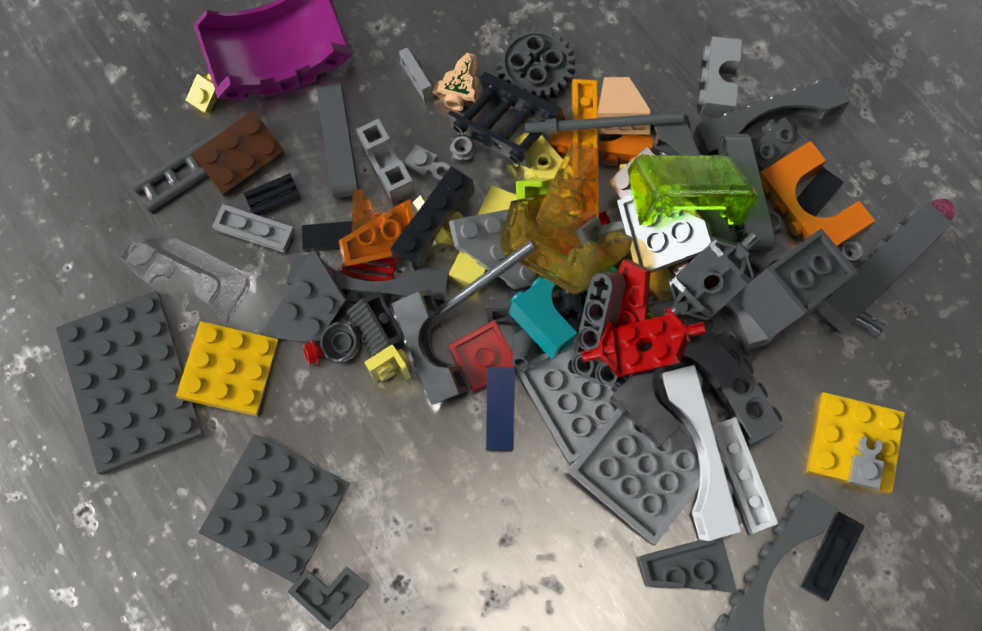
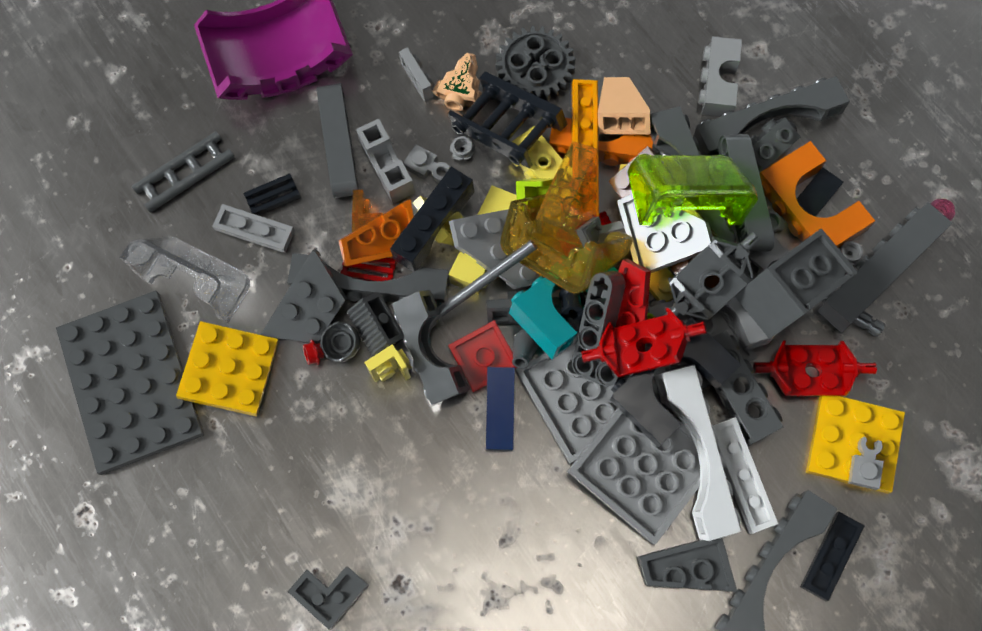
light yellow bracket [186,73,217,113] -> none
reddish brown plate [192,110,285,196] -> none
dark grey plate [198,434,351,583] -> none
black tile [302,221,354,252] -> none
dark grey bar [525,112,684,135] -> none
none -> red plate [753,340,877,396]

